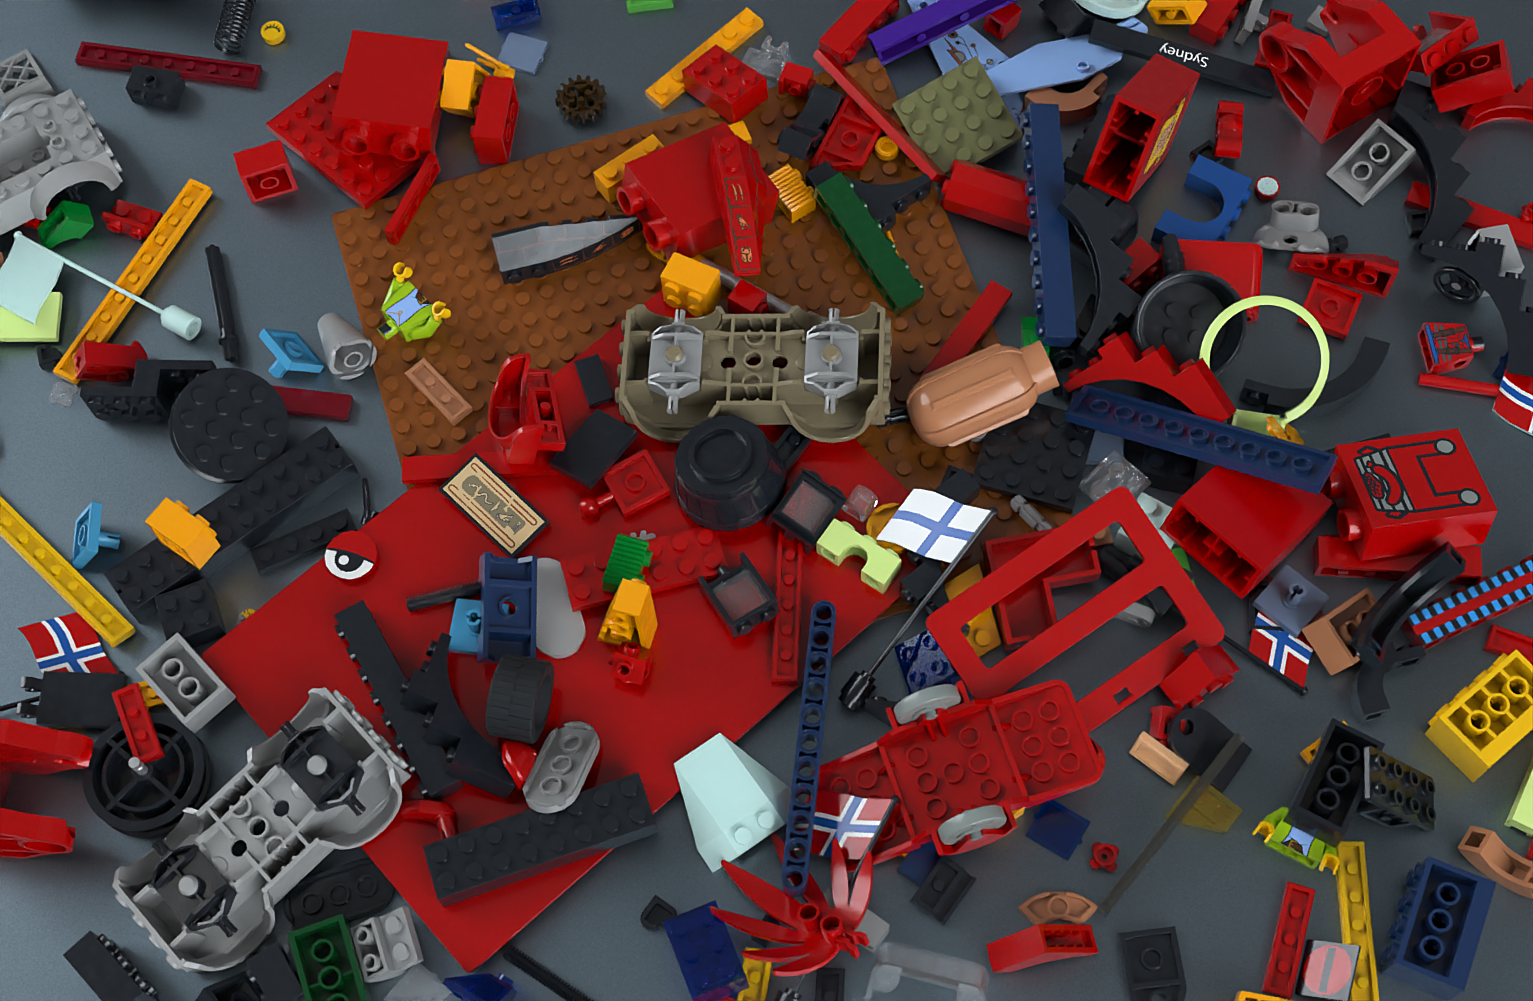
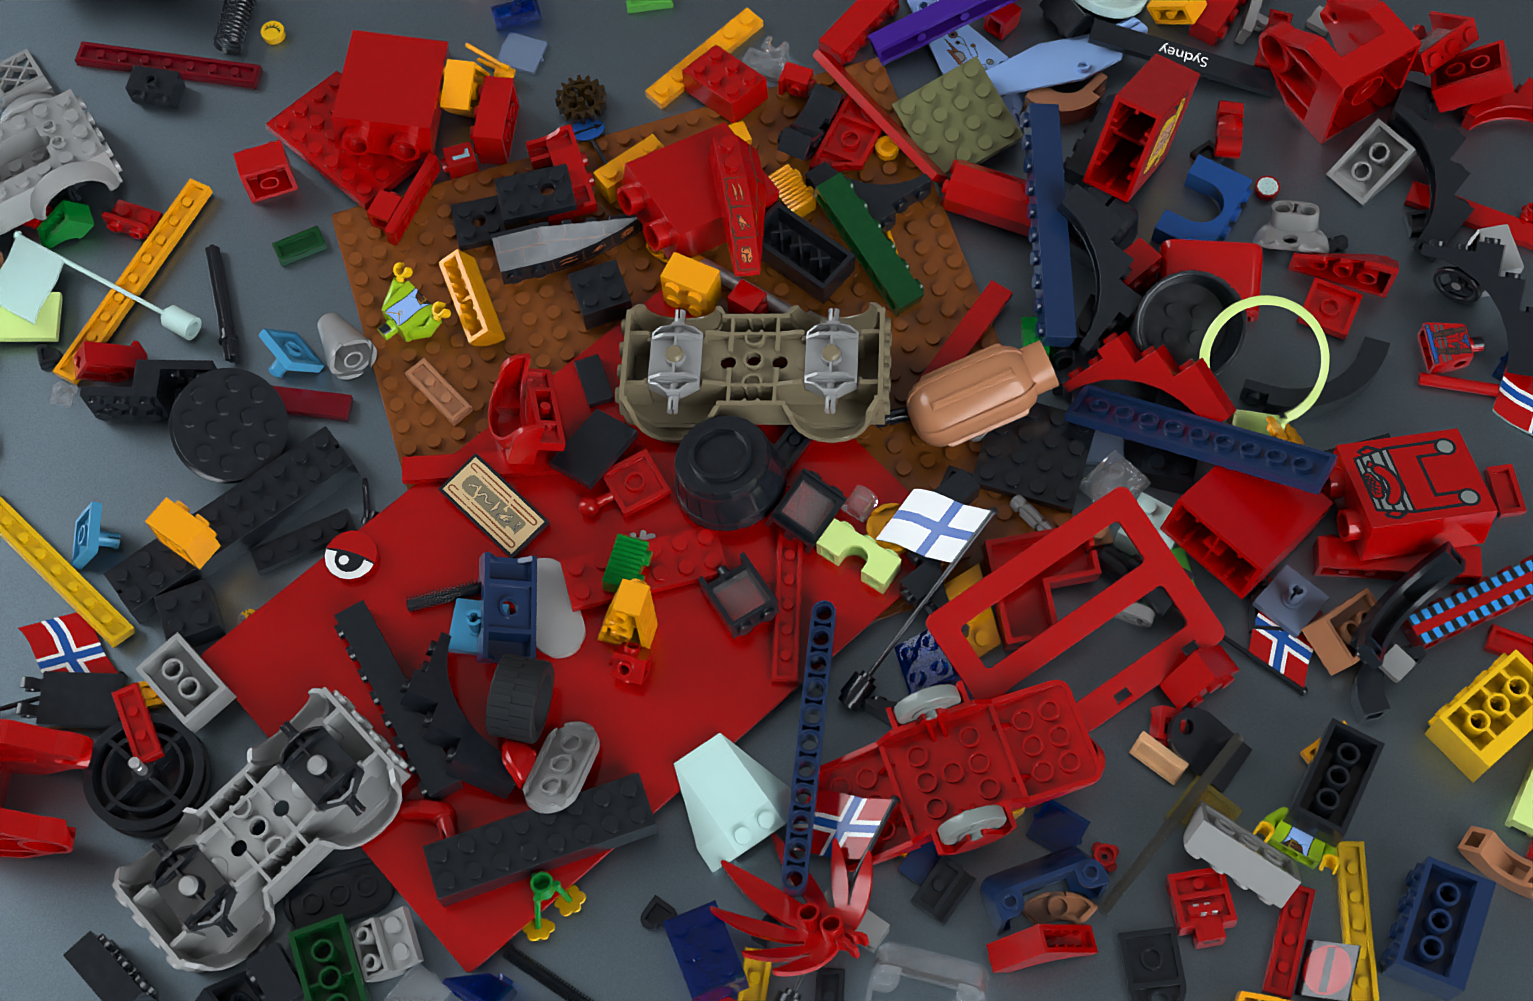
black hinge [1161,232,1186,277] -> none
black bracket [1357,746,1436,832] -> none
none -> dark green tile [272,225,327,267]
none -> red brick [367,189,402,230]
none -> light orange brick [438,249,506,346]
none -> red brick [440,141,479,179]
none -> black bracket [450,164,577,251]
none -> plant [522,872,586,941]
none -> red bracket [525,124,598,226]
none -> black brick [568,259,632,330]
none -> blue piece [572,119,608,165]
none -> black brick [761,201,855,304]
none -> dark blue windscreen [980,847,1110,935]
none -> red piece [1165,868,1238,949]
none -> light grey slope [1183,800,1301,908]
none -> light grey tile [1379,644,1416,683]
none -> red tile [1484,464,1527,519]

